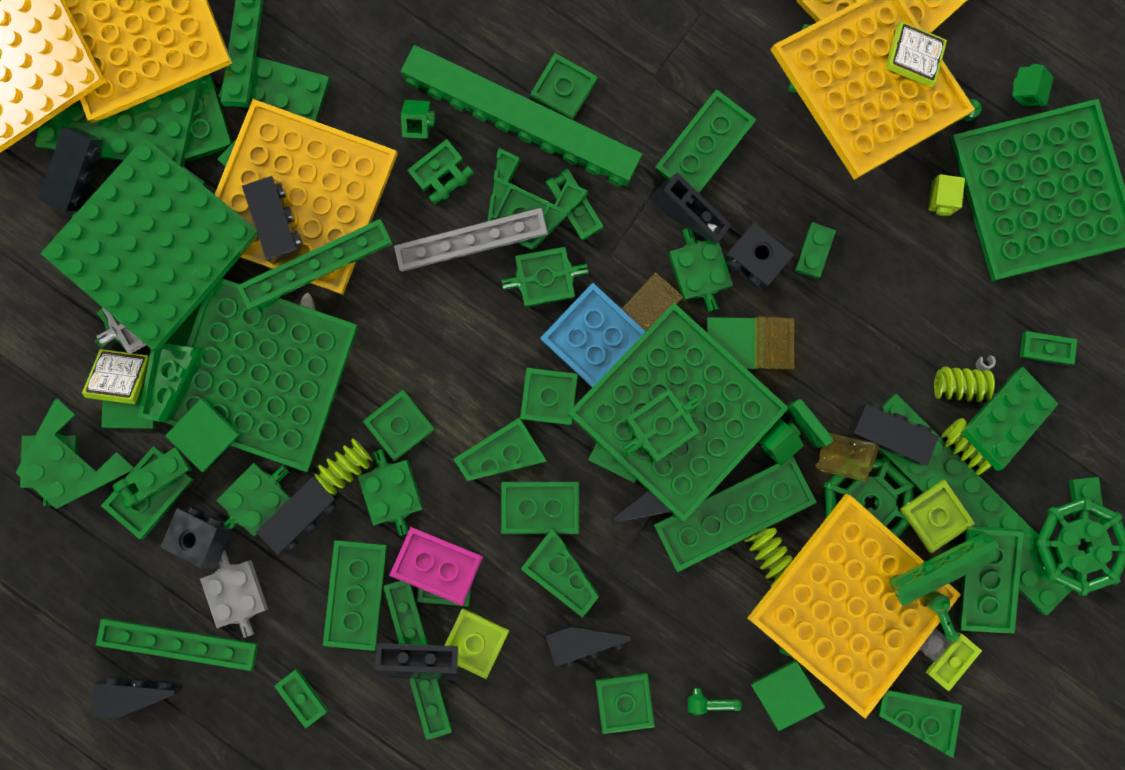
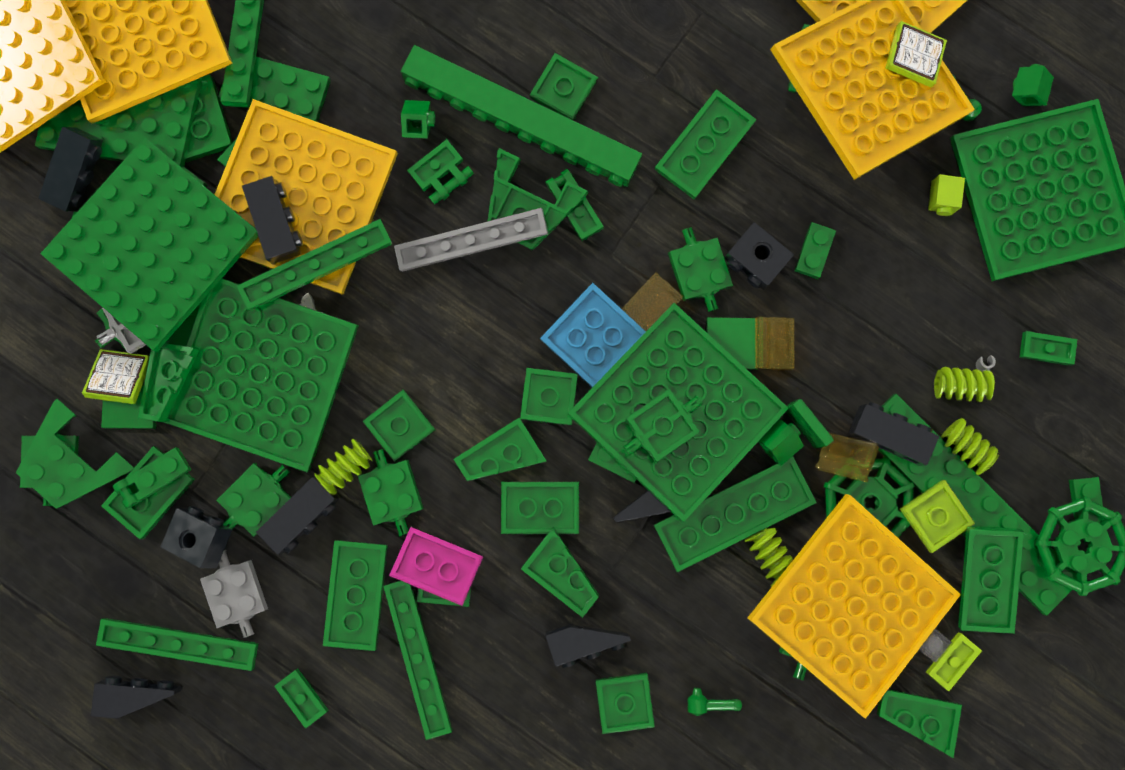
green tile [165,398,241,472] -> none
black brick [374,643,459,680] -> none
lime tile [445,608,509,679] -> none
green plate [501,247,589,307] -> none
black slope [650,172,731,244] -> none
green tile [751,660,825,731] -> none
green fence [888,533,999,606] -> none
green piece [925,591,959,642] -> none
green plate [960,366,1058,471] -> none

